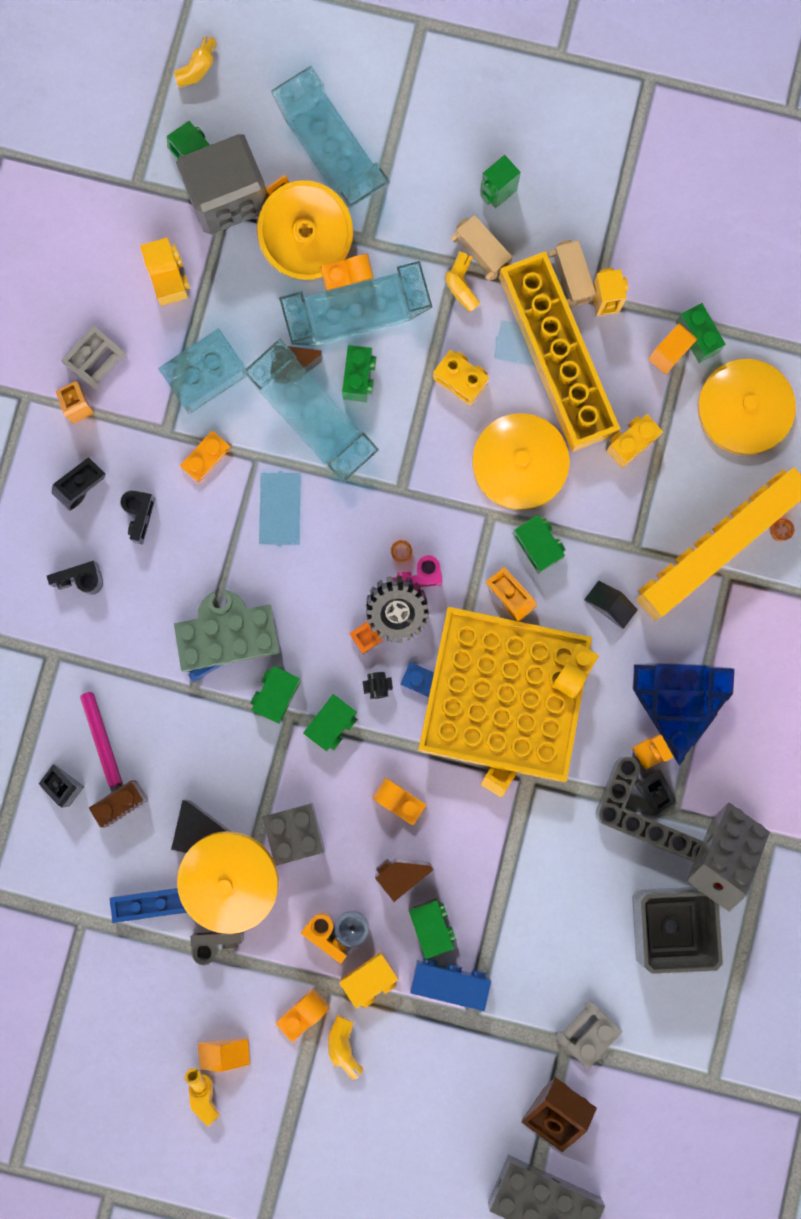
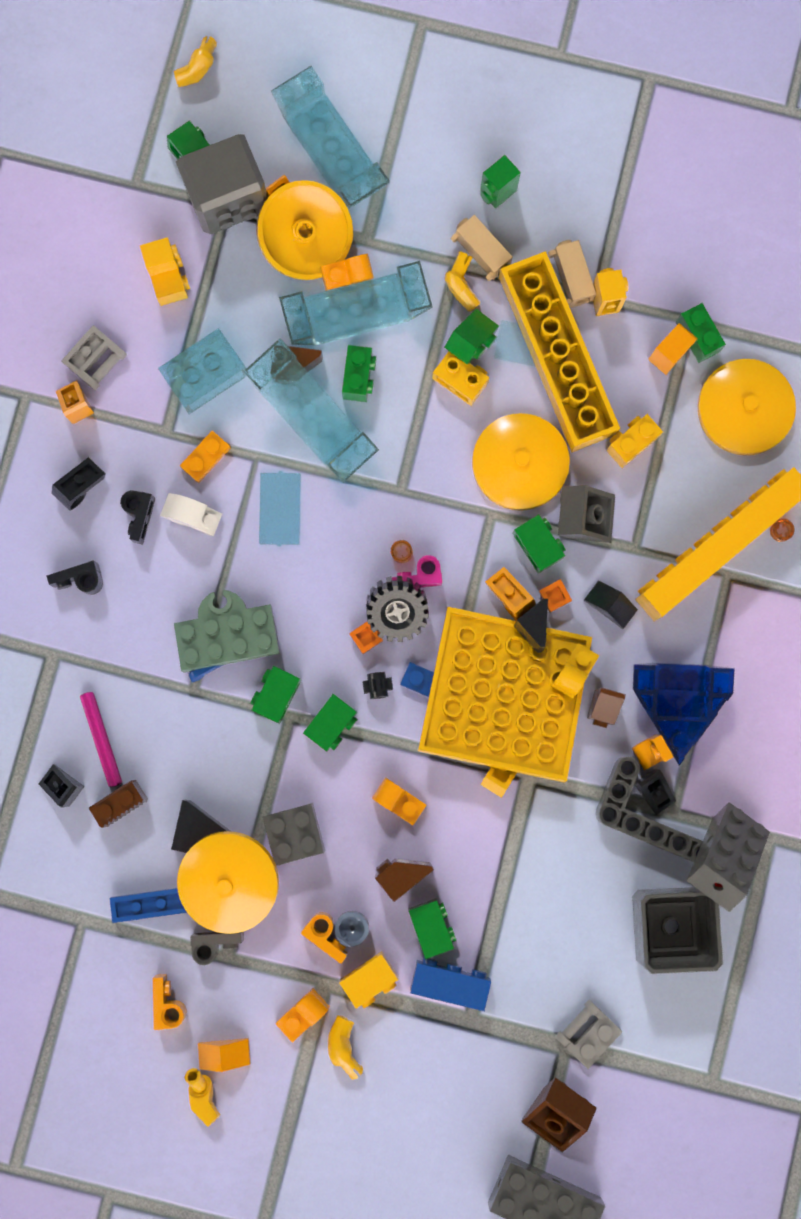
none -> light orange plate [153,974,187,1030]
none -> white brick [160,493,222,536]
none -> green brick [444,309,499,365]
none -> black slope [514,598,548,653]
none -> orange plate [538,579,572,613]
none -> dark grey slope [558,485,615,543]
none -> reddish brown slope [587,688,626,728]

